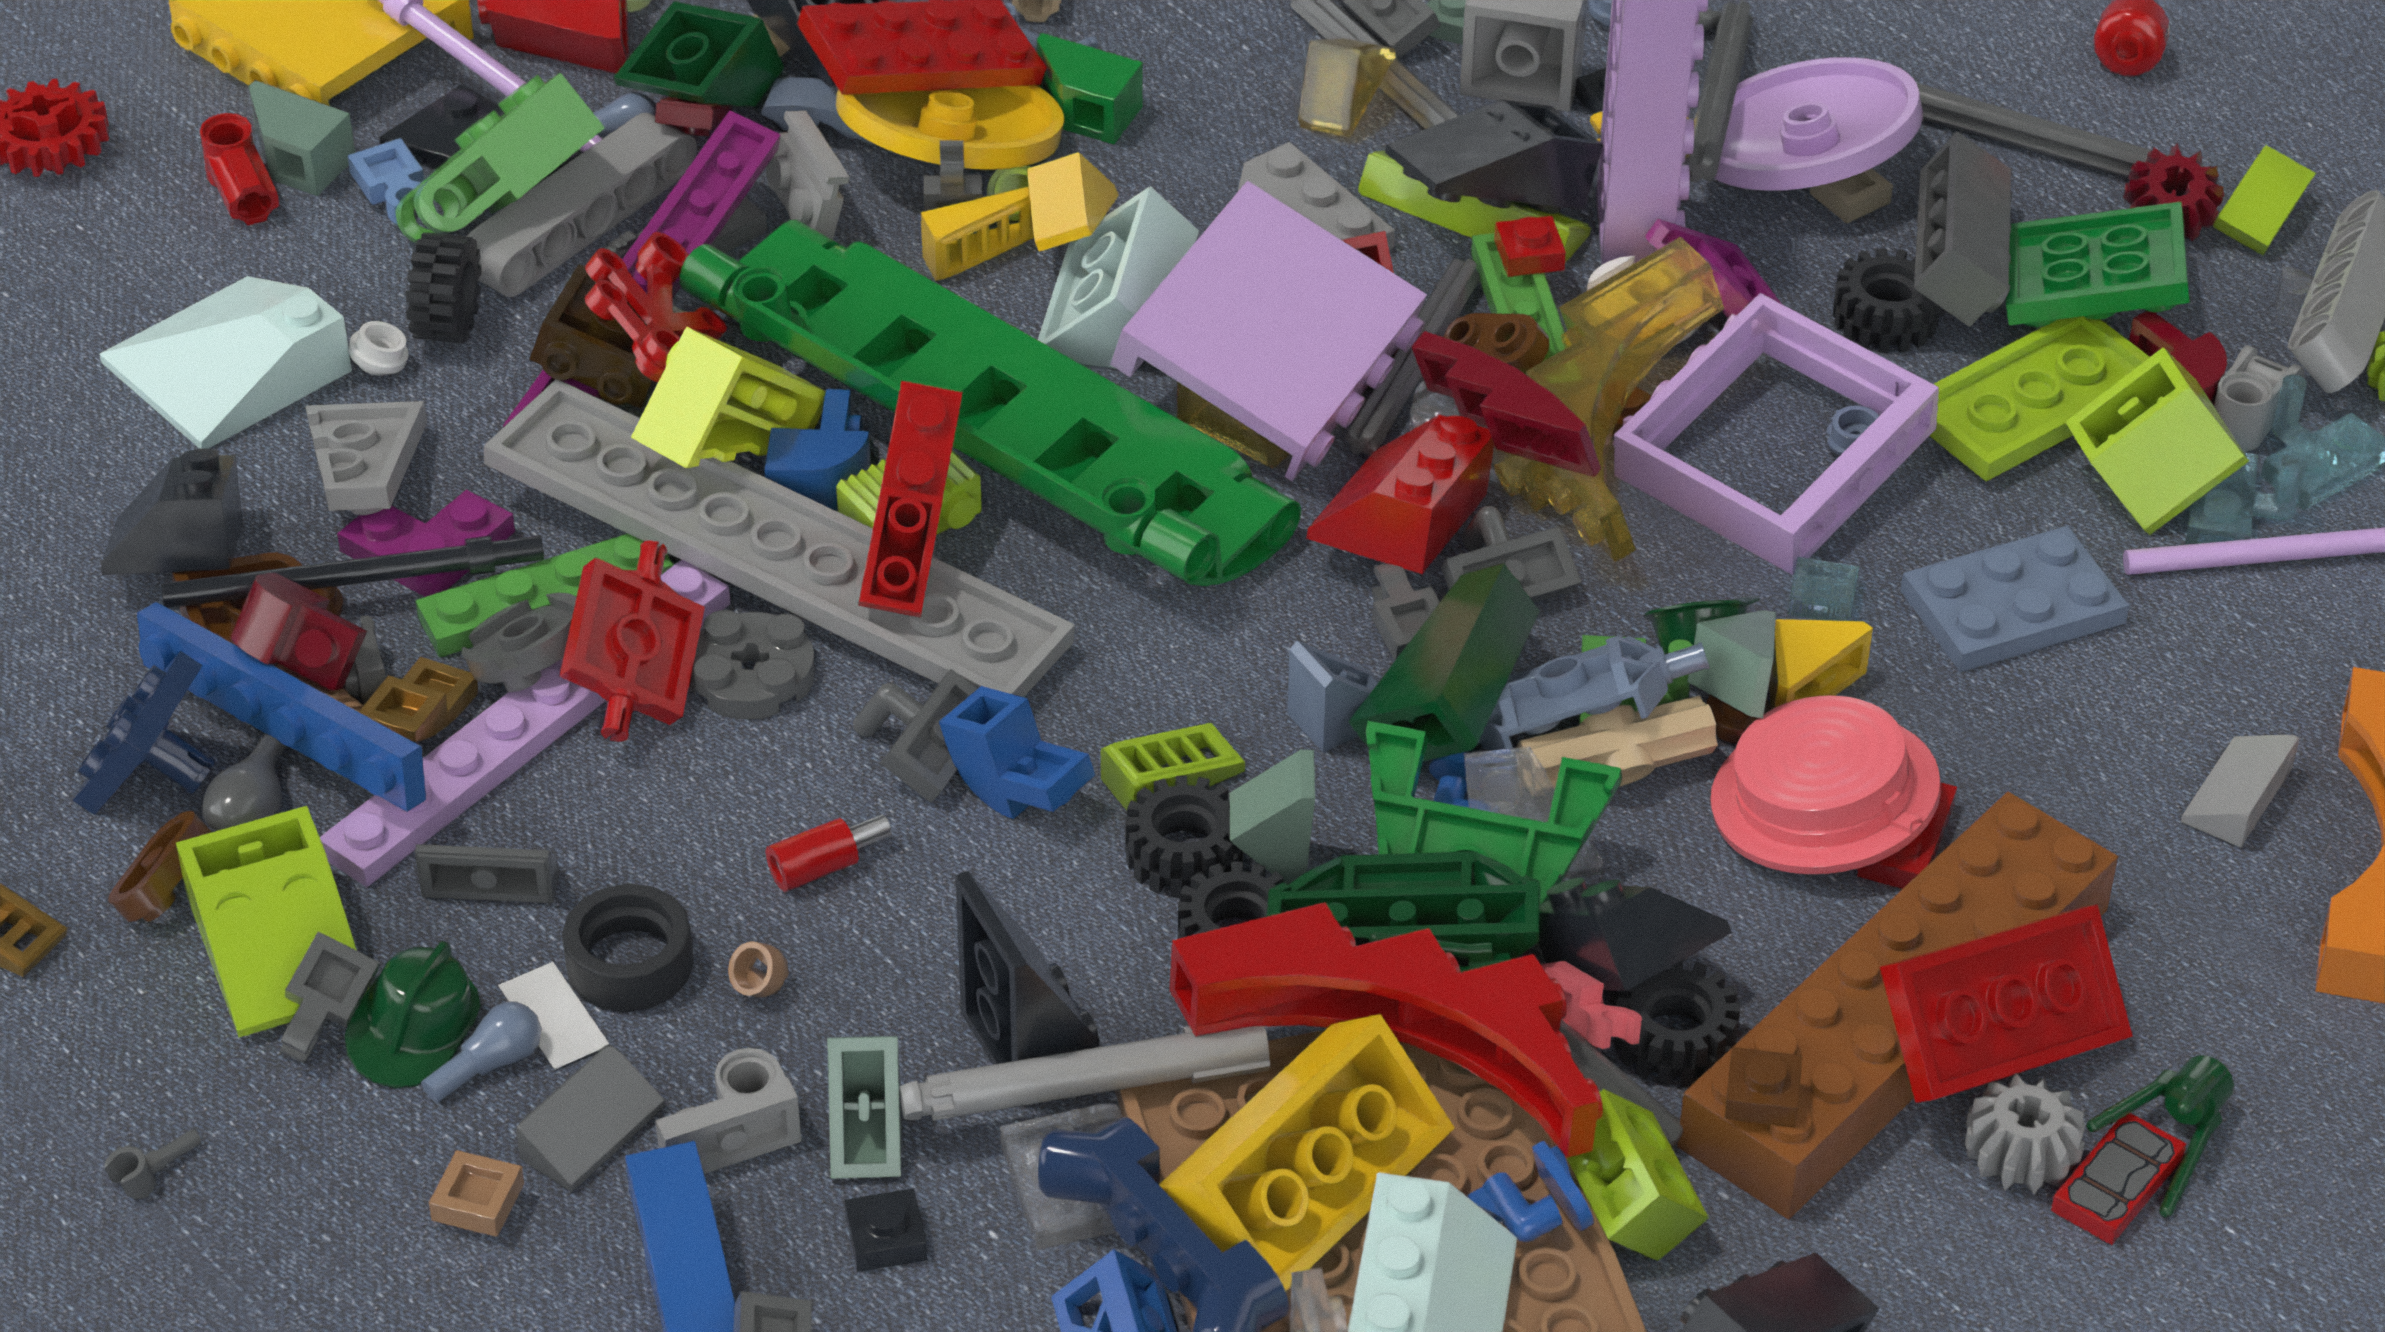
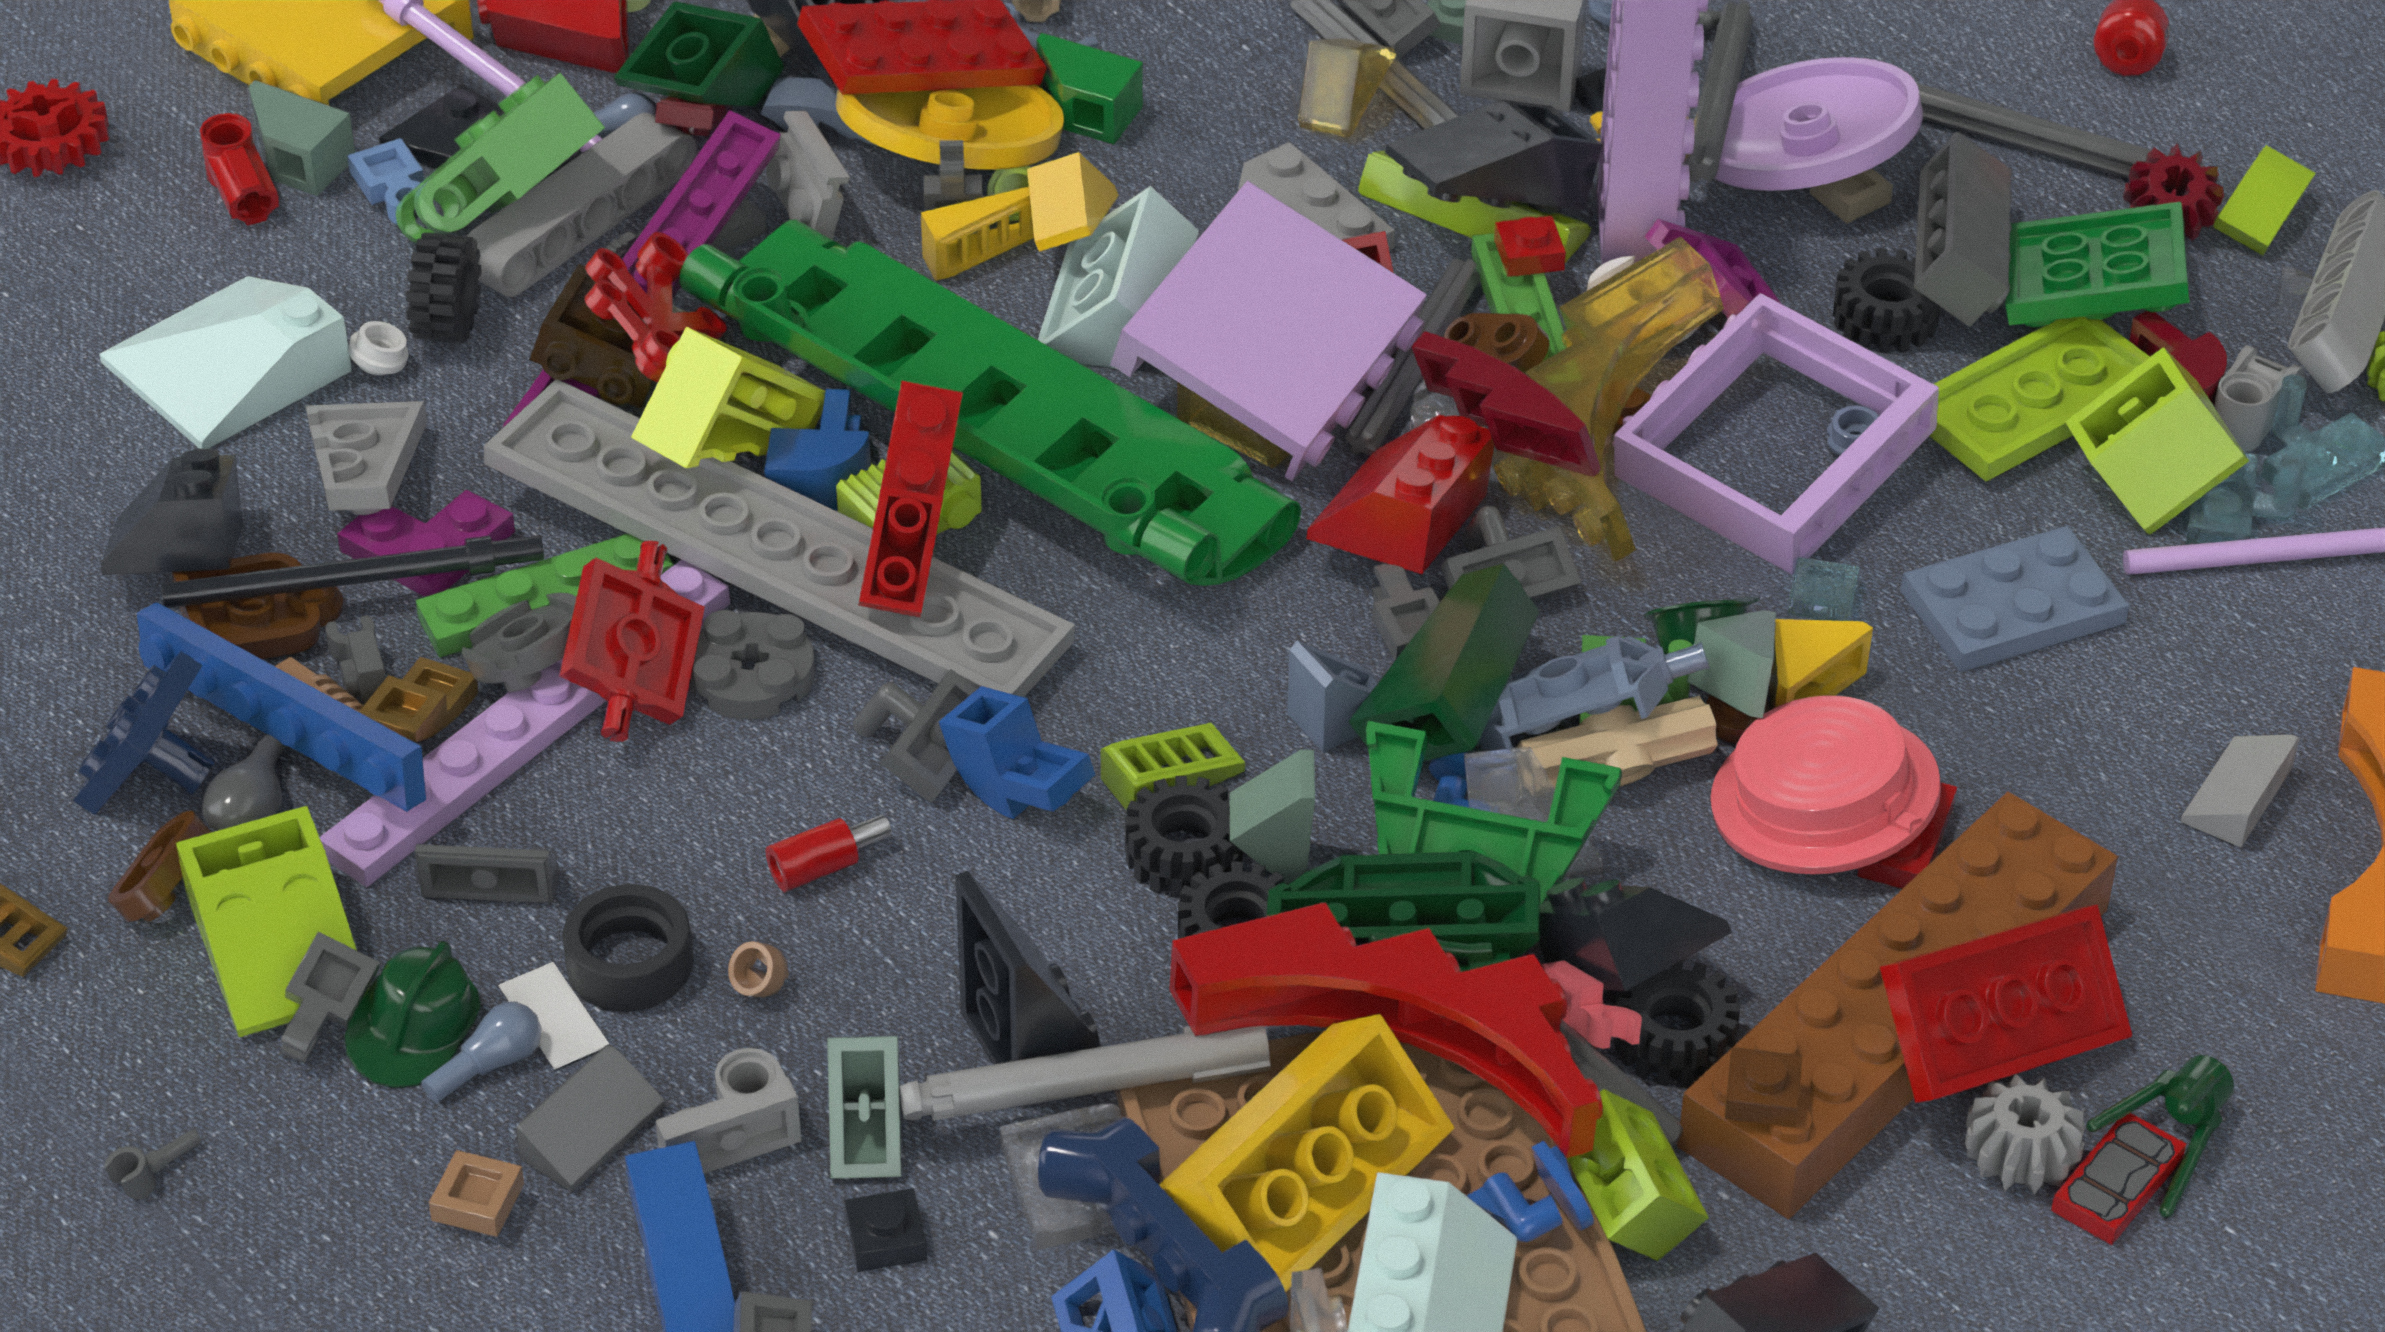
dark red brick [231,572,367,691] -> none

